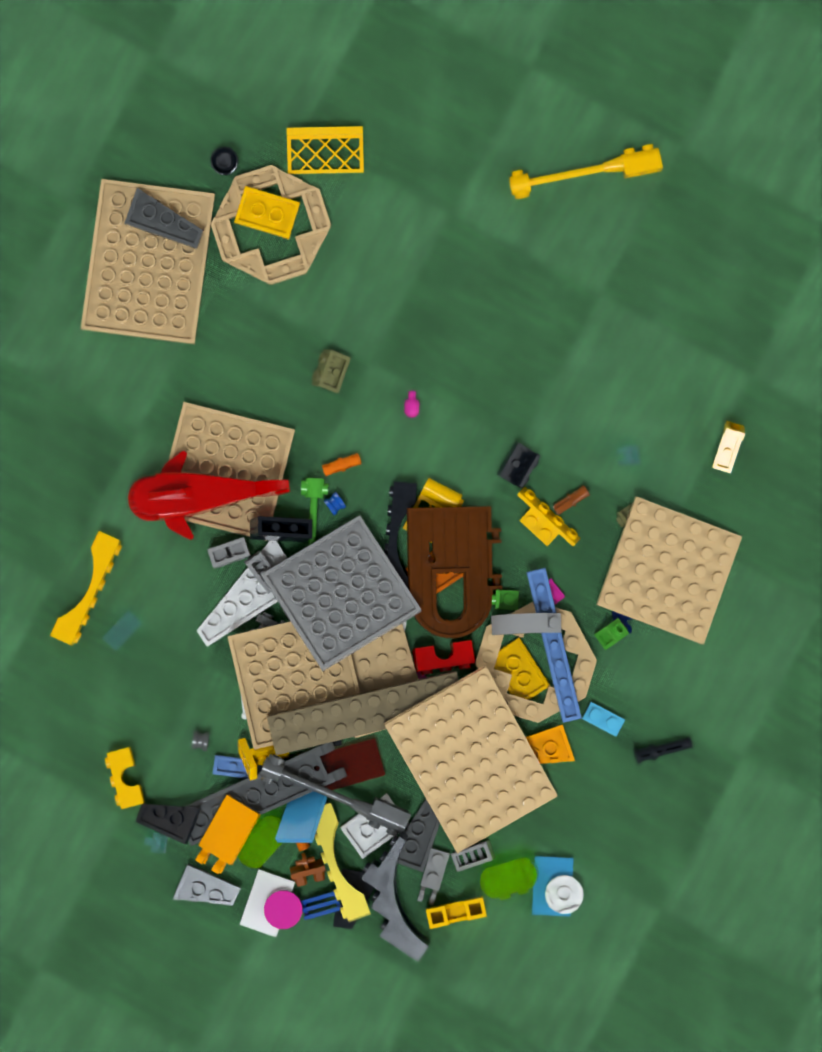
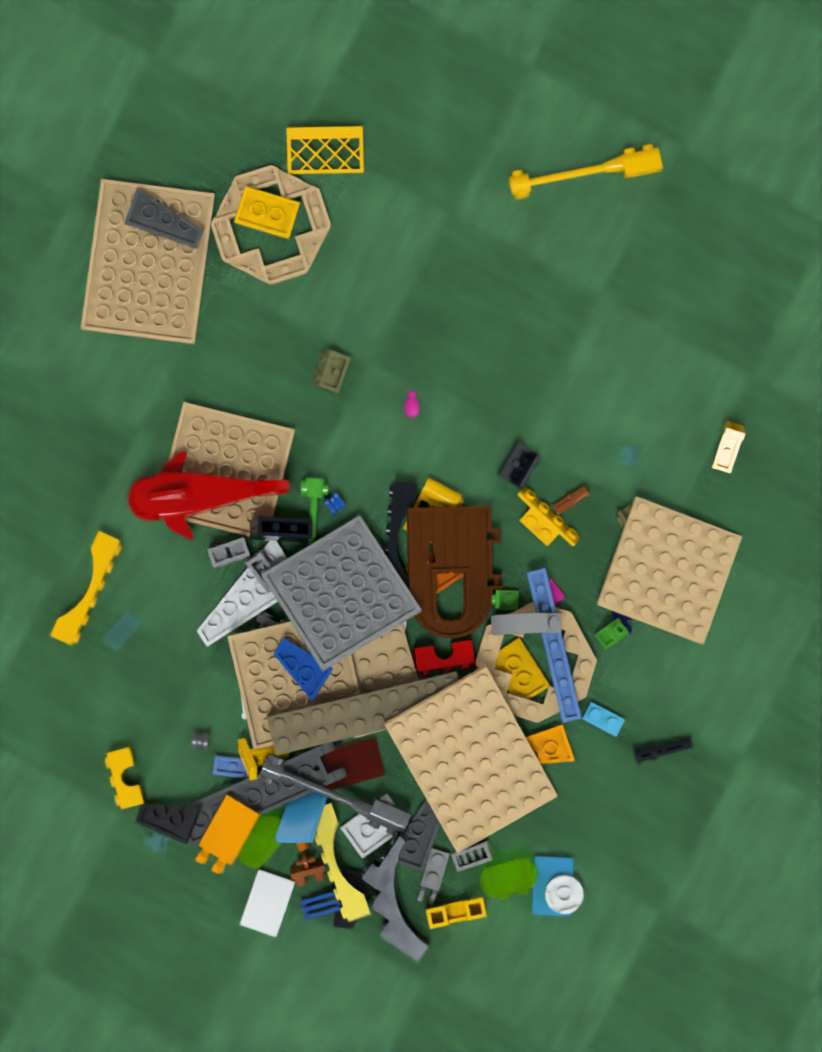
wing [172,863,241,906] -> none
black hair [210,146,239,176] -> none
dark pink tile [264,890,302,929] -> none
orange pin [321,453,362,477] -> none
none -> blue wing [273,638,333,702]

